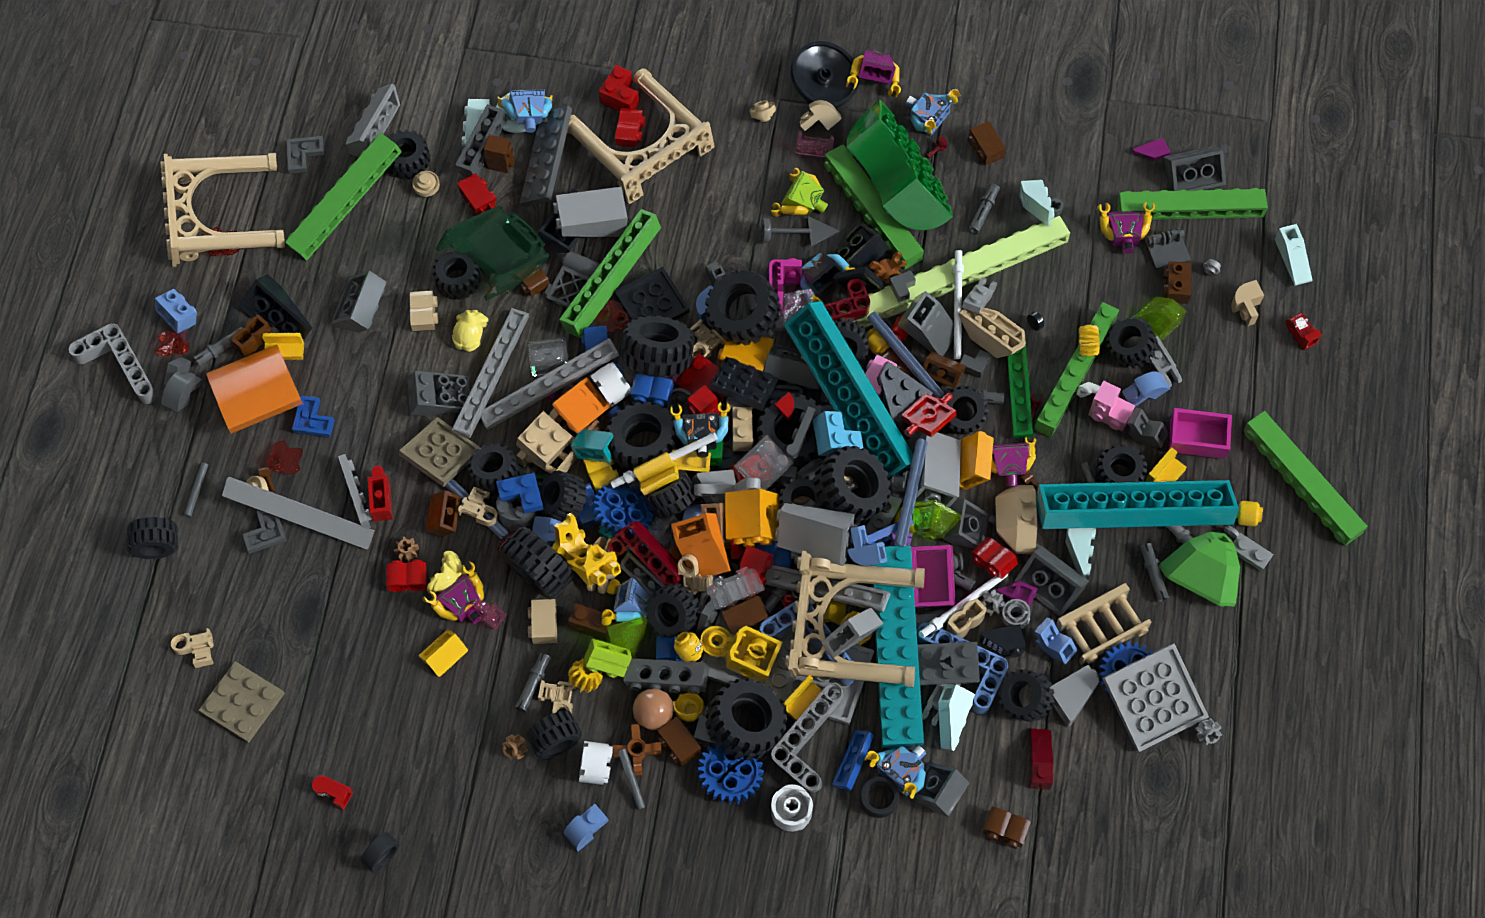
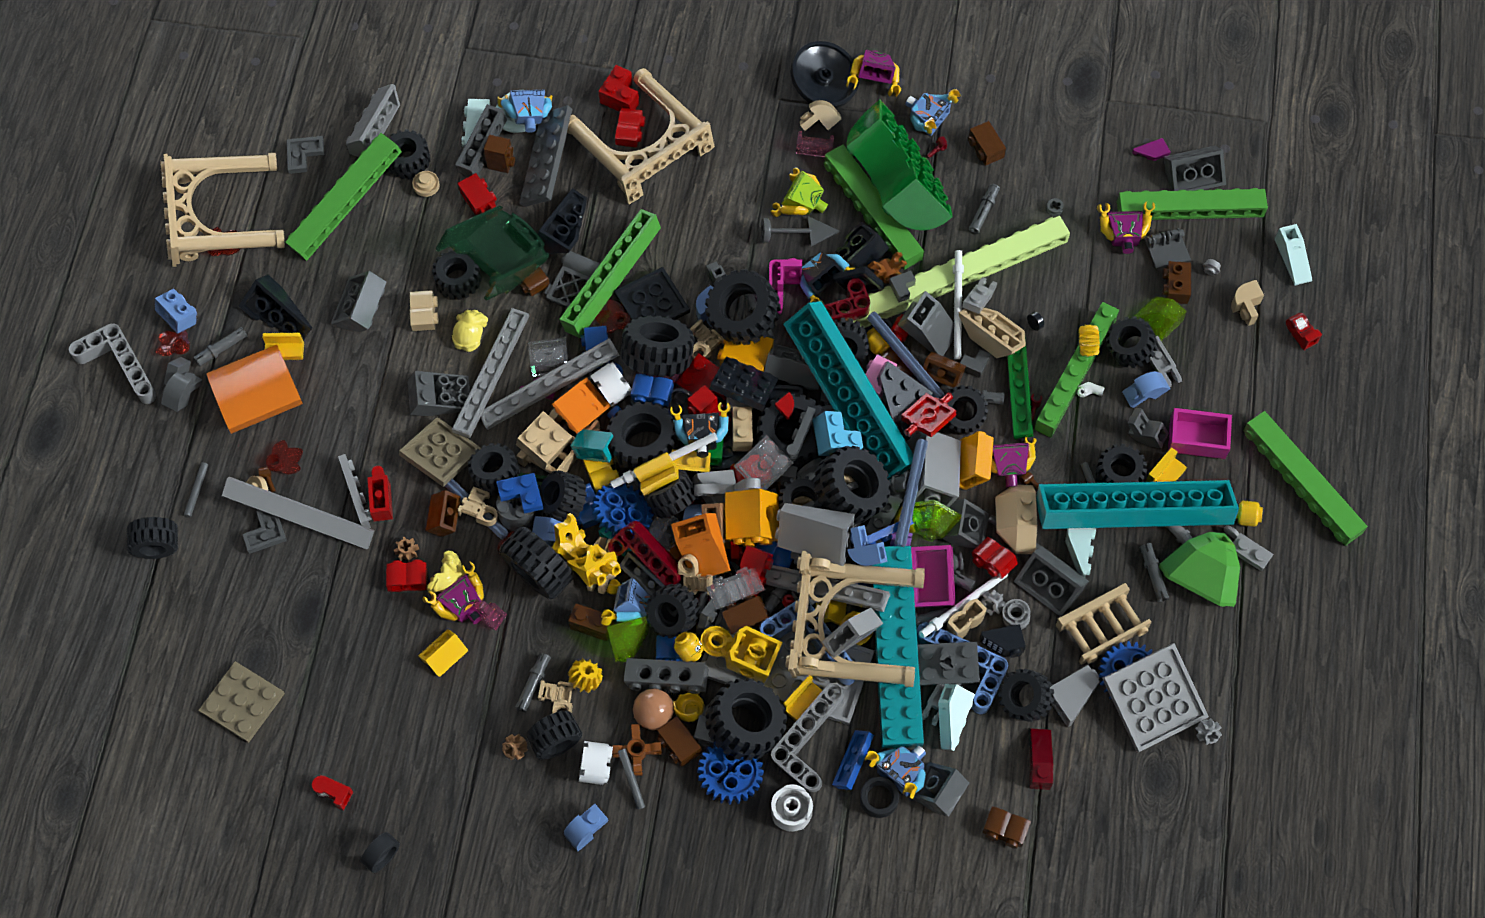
tan piece [171,628,213,668] -> none
reddish brown brick [231,315,272,357] -> none
blue plate [292,395,335,438] -> none
tan brick [528,599,557,644] -> none
light grey slope [553,187,628,237] -> none
lime brick [584,639,632,678] -> none
tan plate [750,100,776,122] -> none
clear brick [774,289,812,333] -> none
magenta tile [996,581,1038,607] -> none
light aqua slope [1020,180,1054,226] -> none
medium blue brick [1035,618,1077,664] -> none
bright pink brick [1088,381,1135,432] -> none

